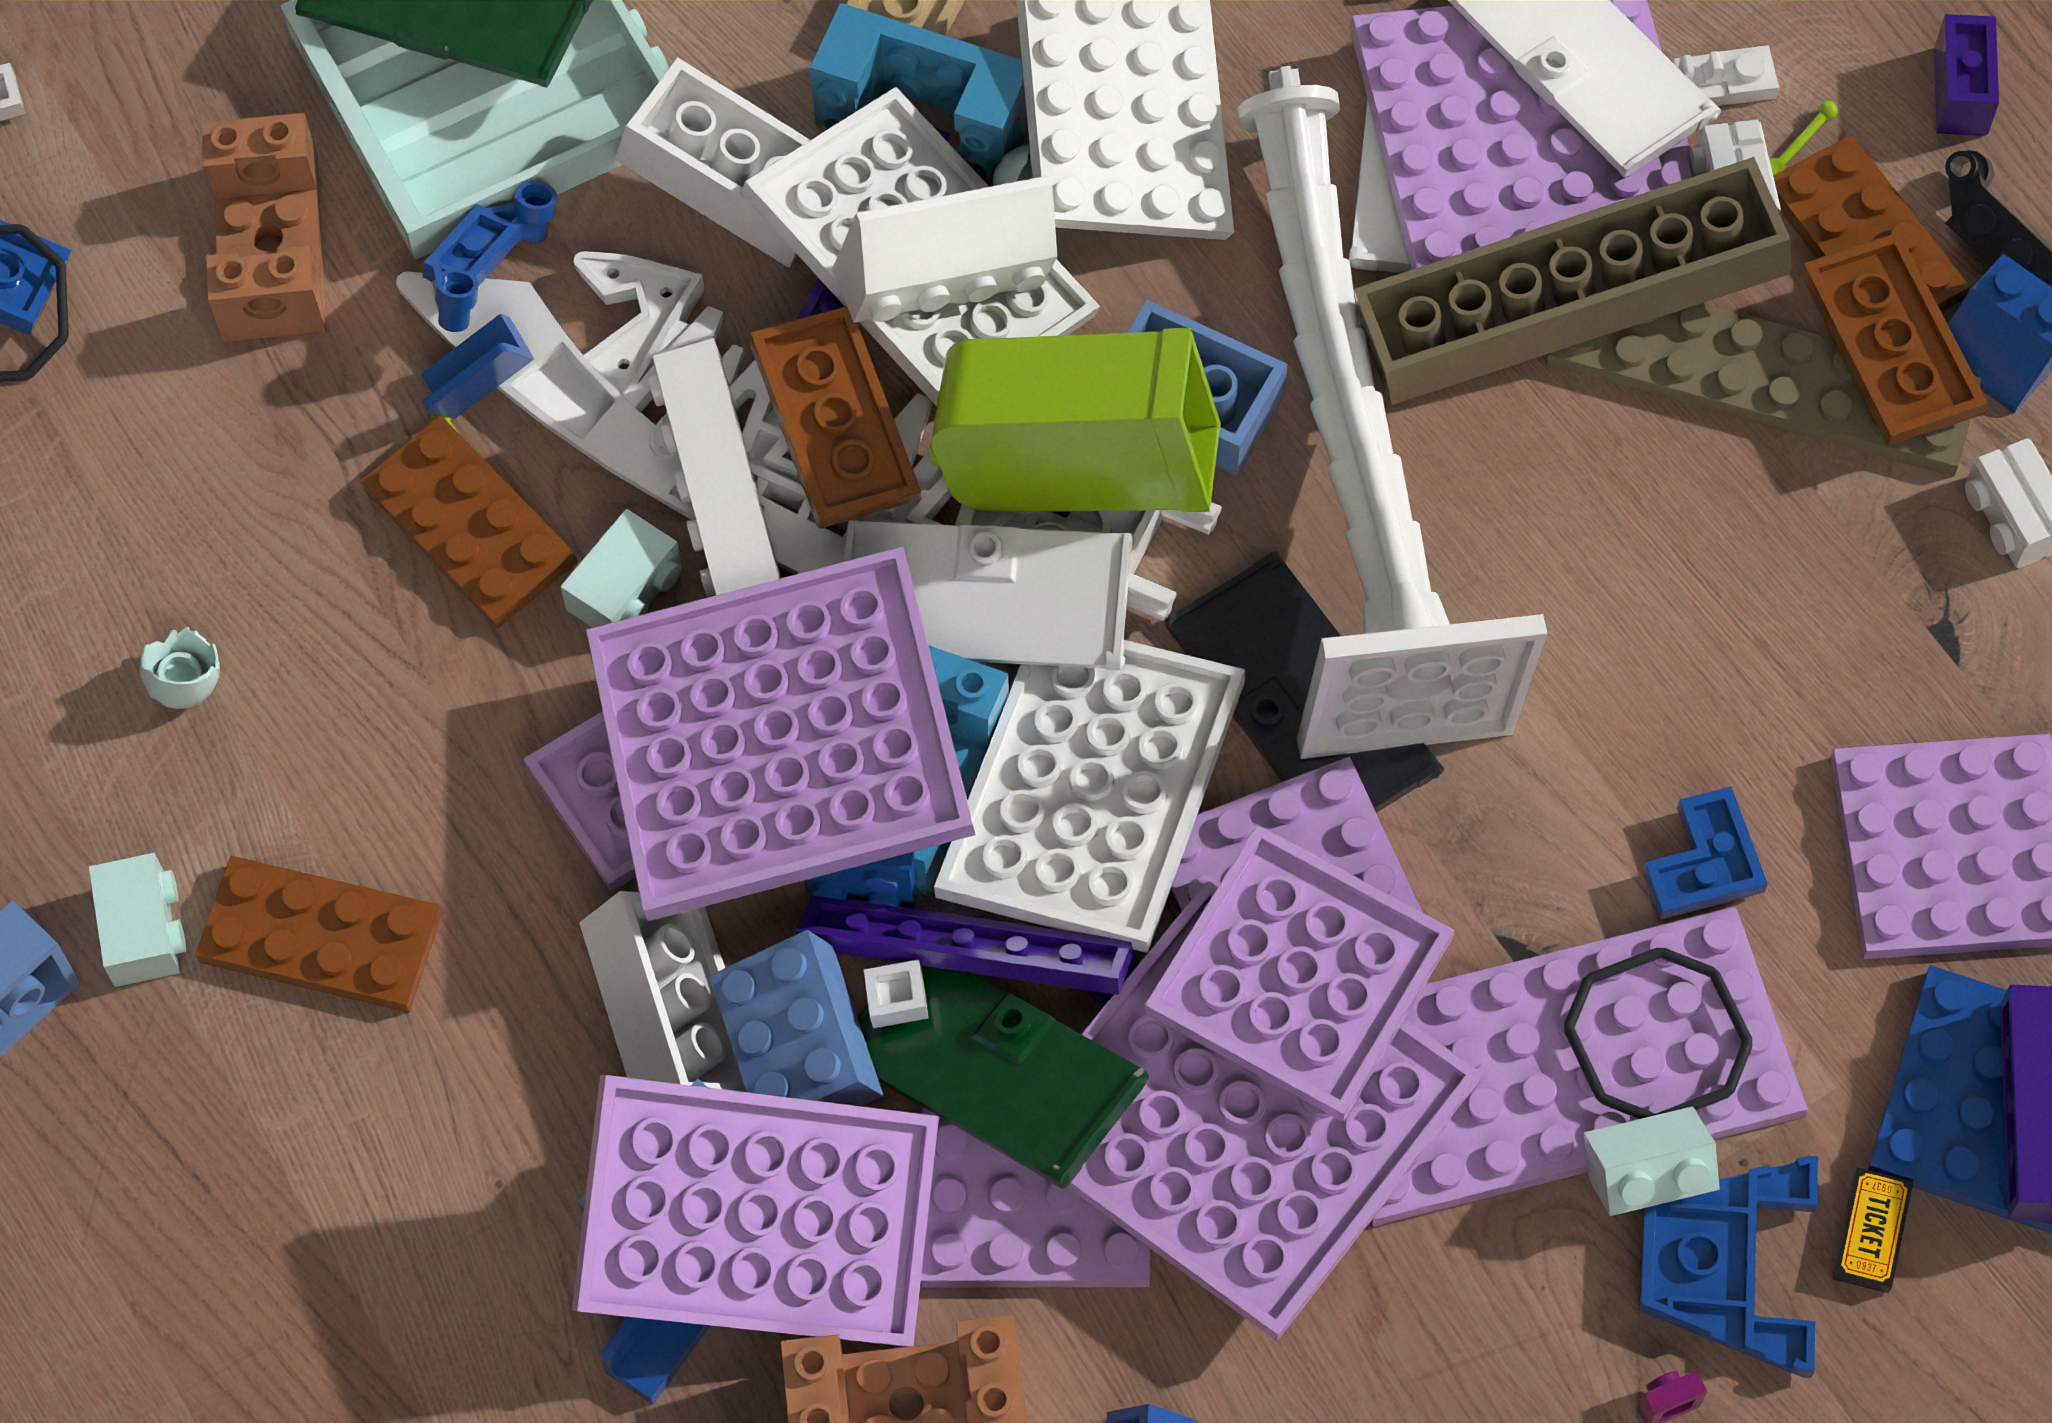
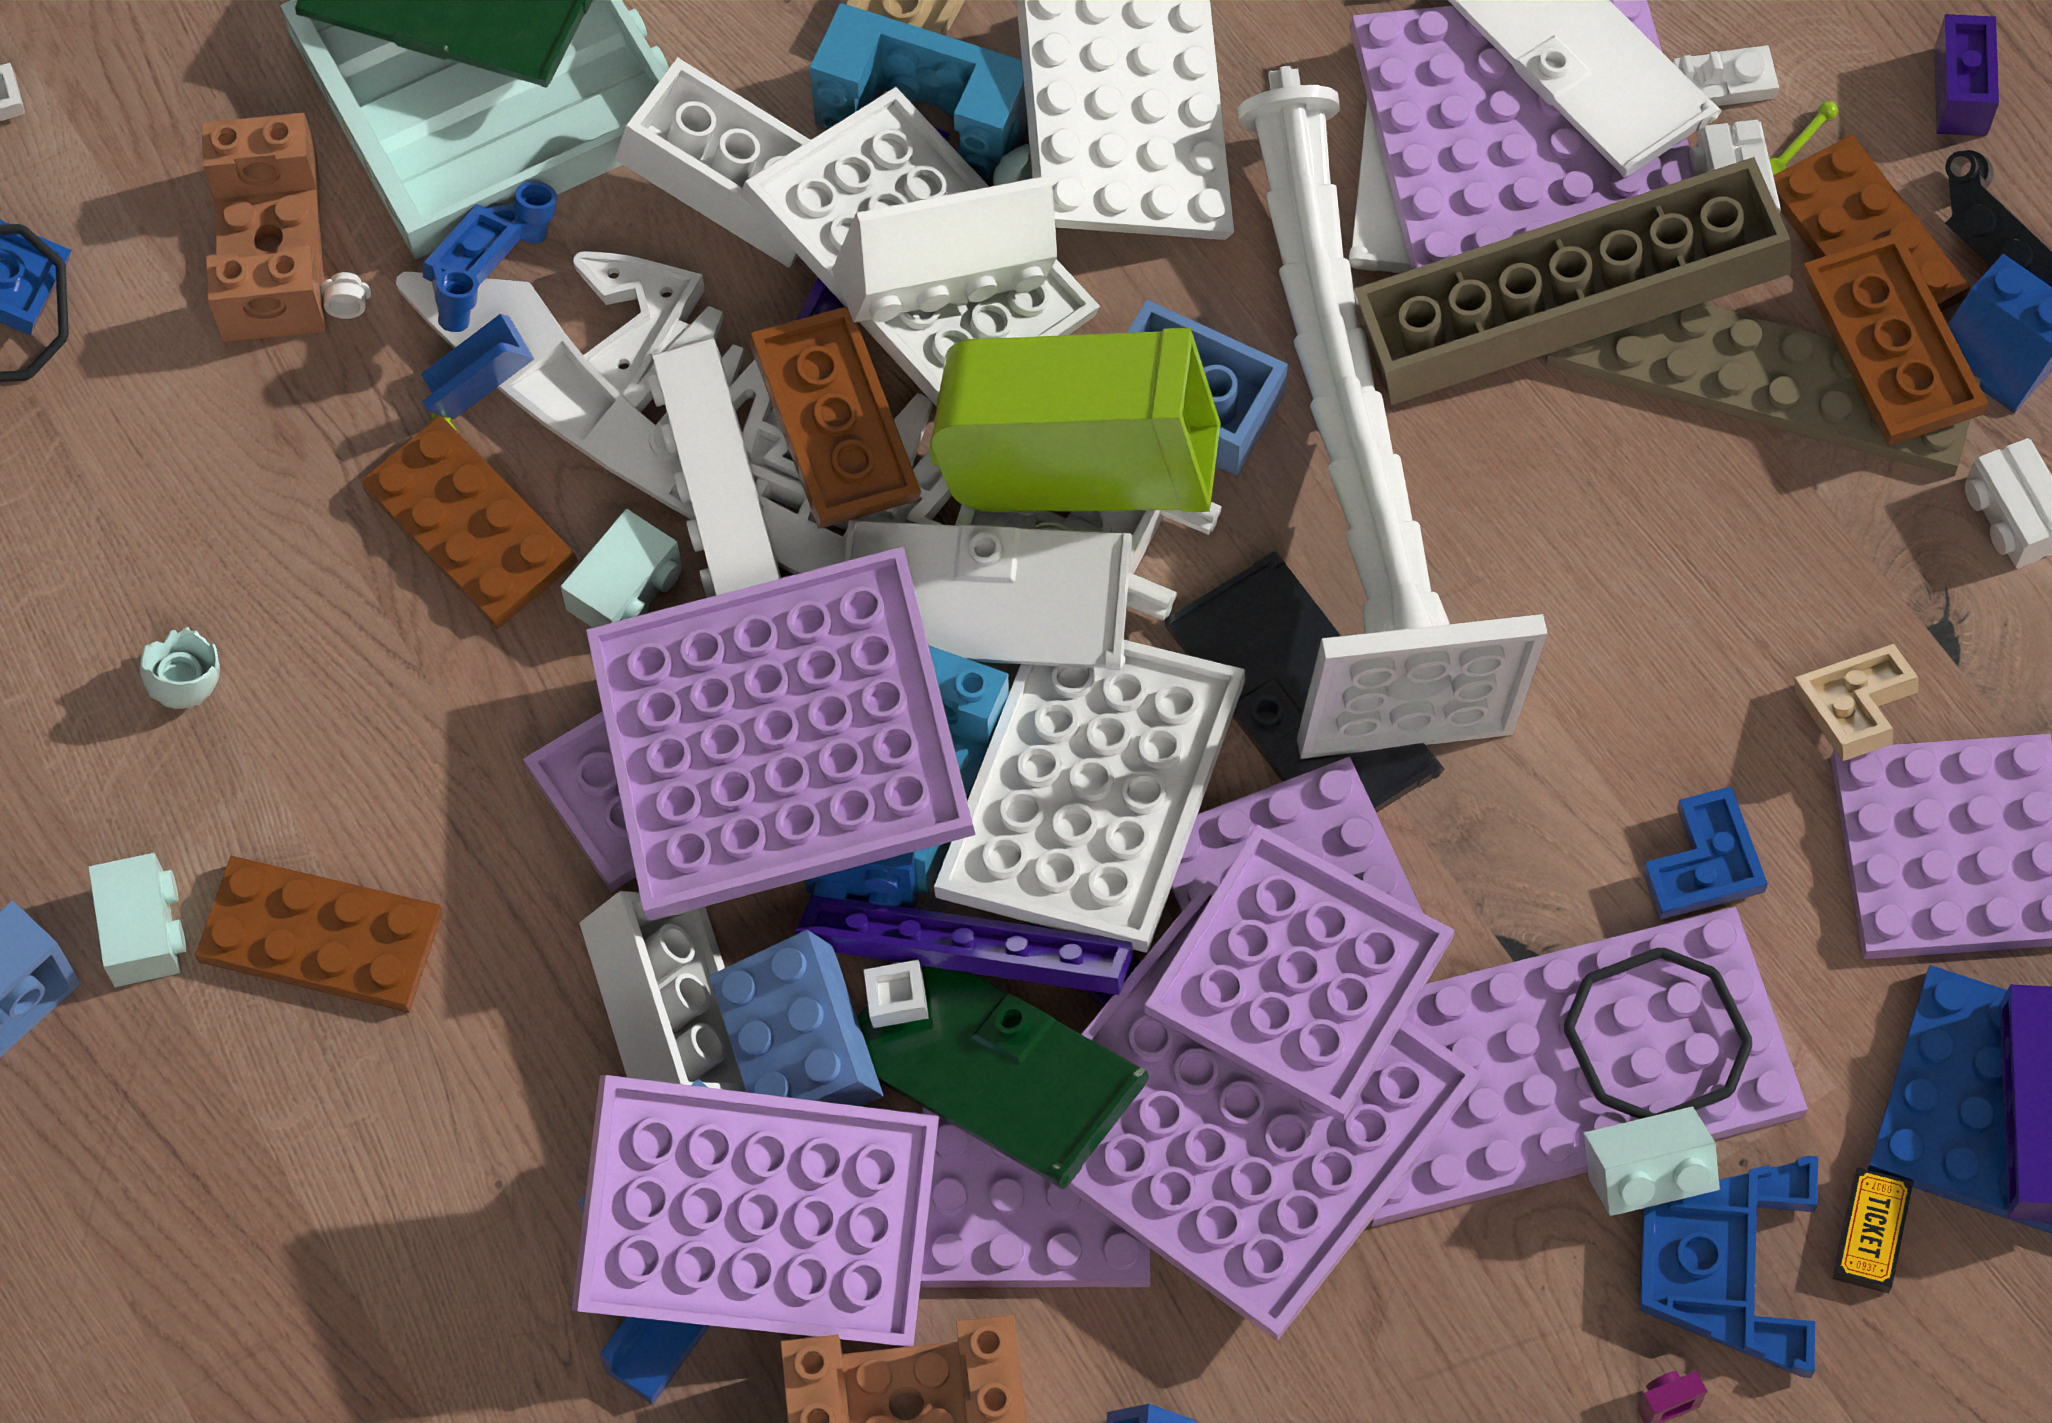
none -> white plate [320,272,371,319]
none -> tan plate [1795,644,1918,761]

